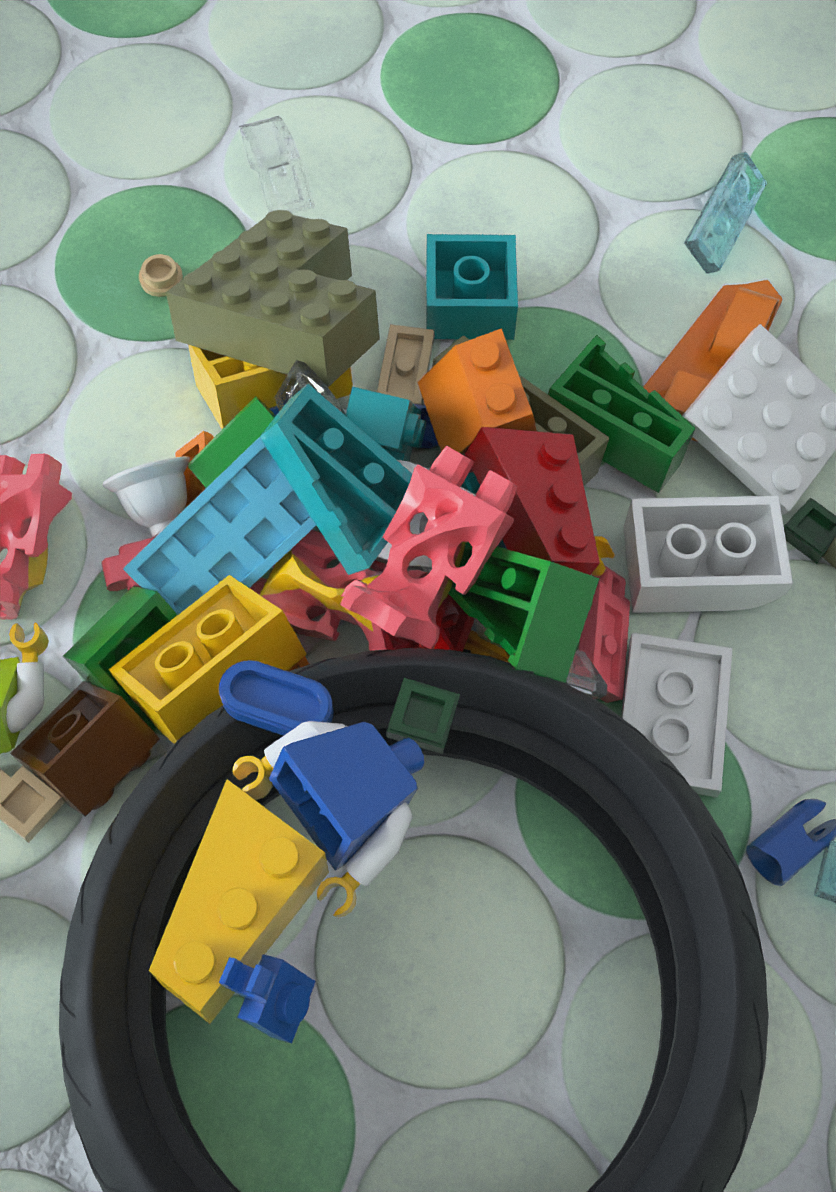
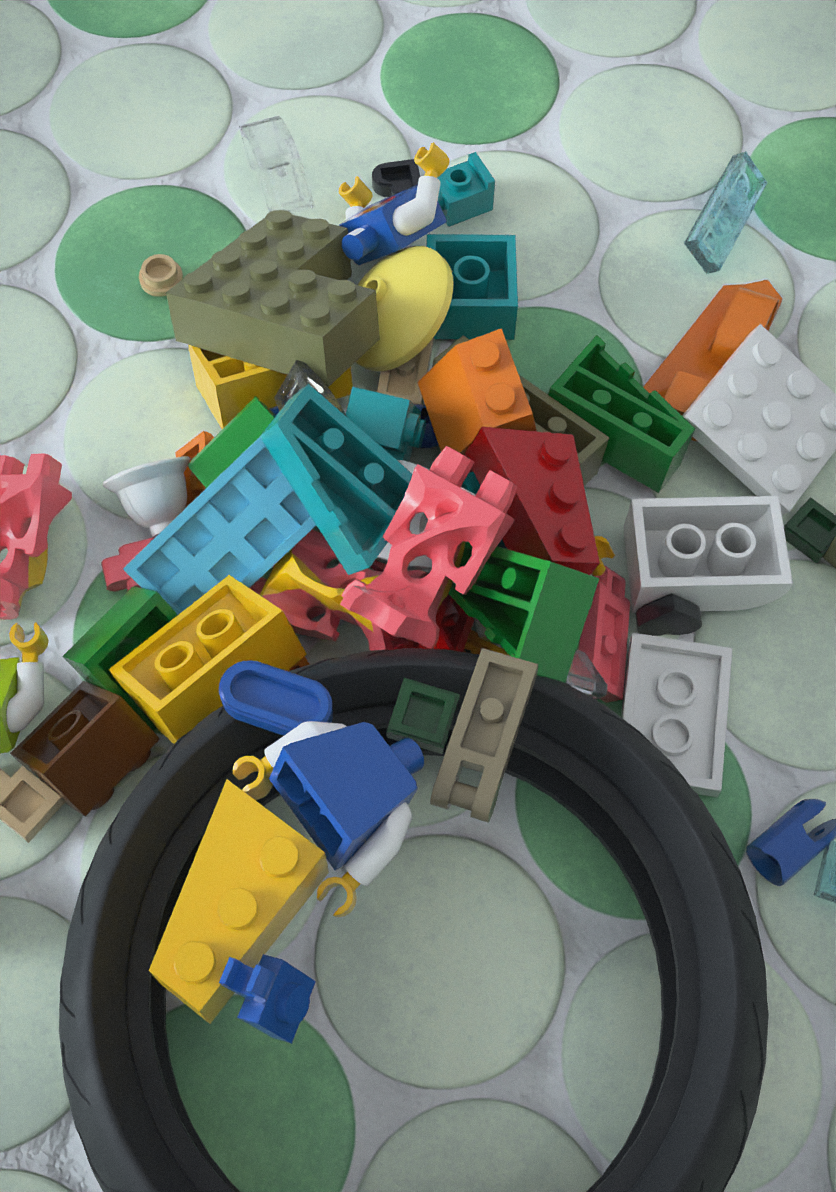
none -> torso [339,142,450,266]
none -> light yellow dish [356,246,453,372]
none -> black tile [372,159,420,197]
none -> dark tan plate [430,648,538,823]
none -> teal brick [437,152,495,227]
none -> black tile [635,593,702,636]

